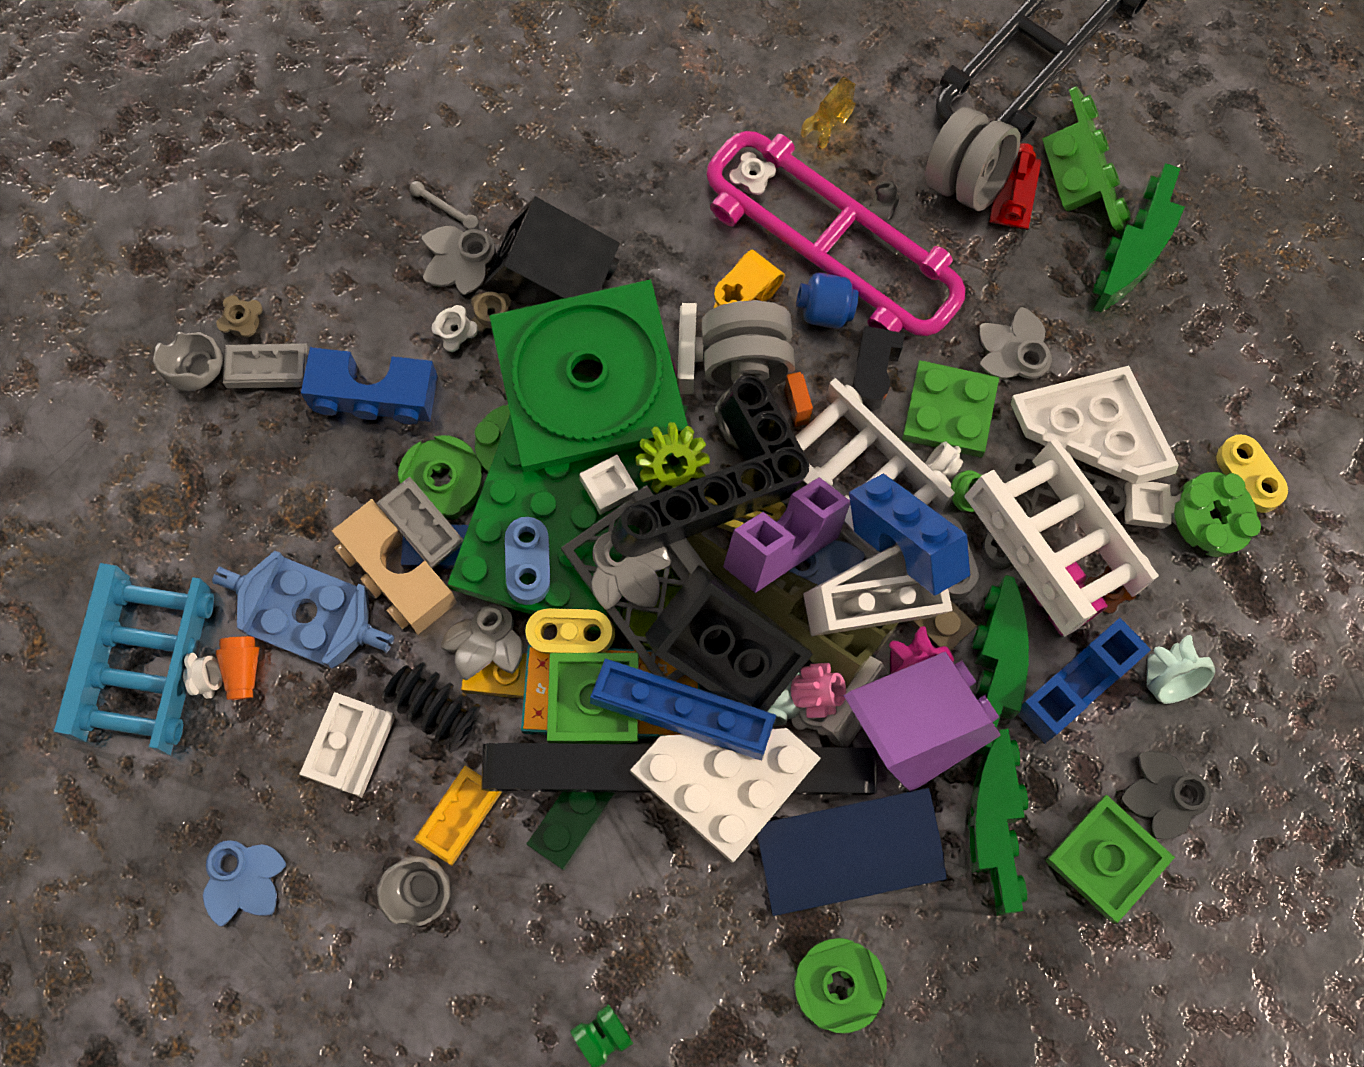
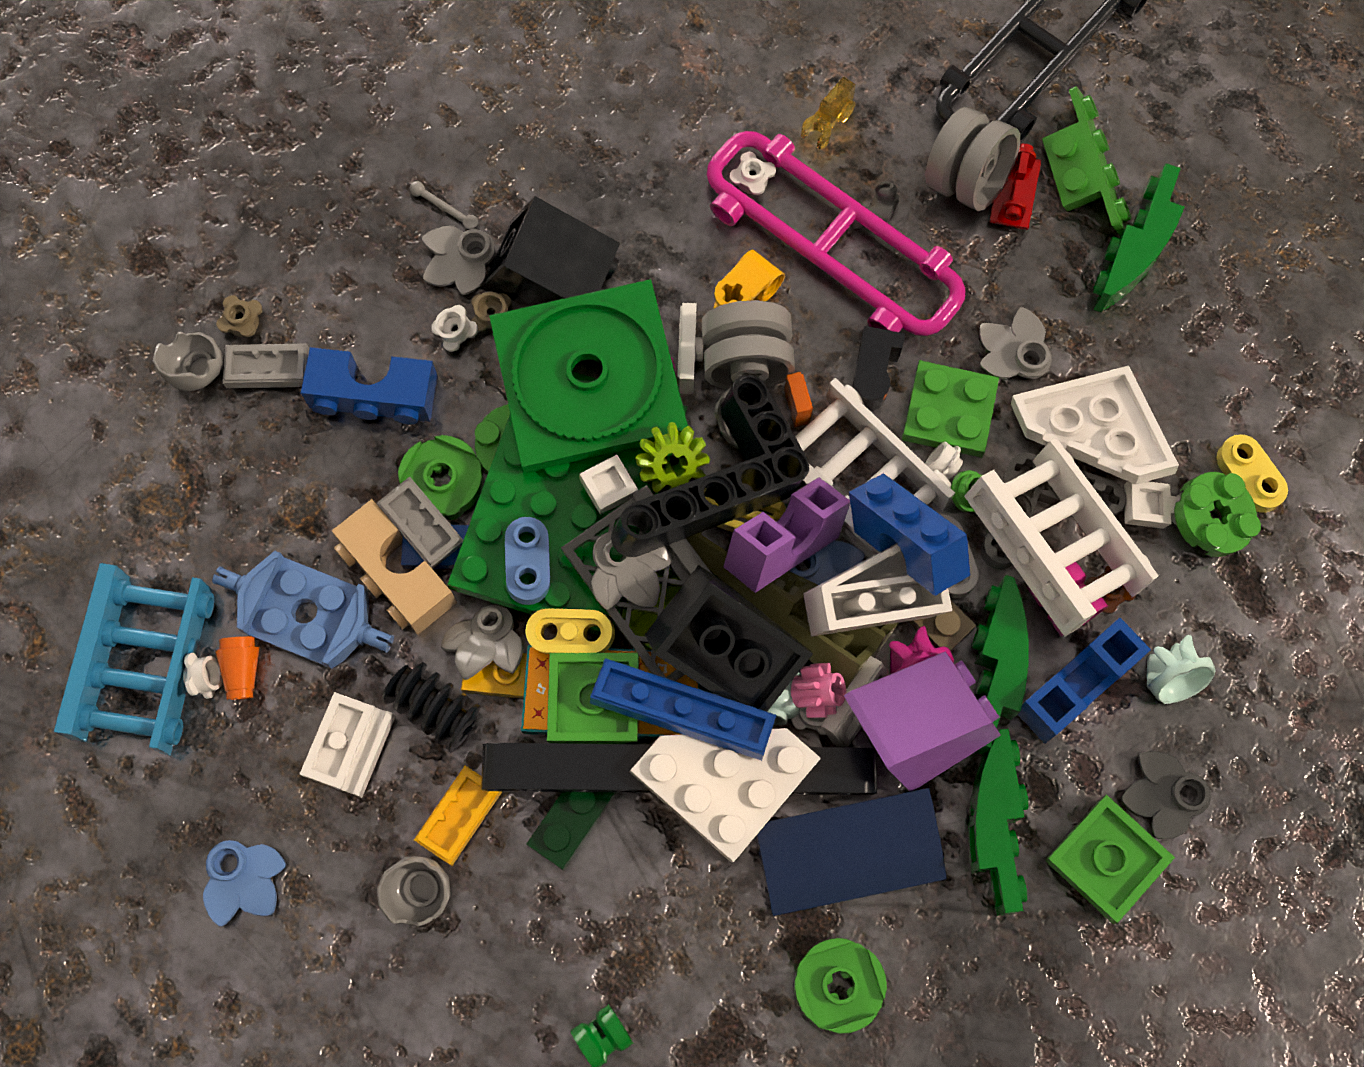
blue head [796,273,858,329] -> none

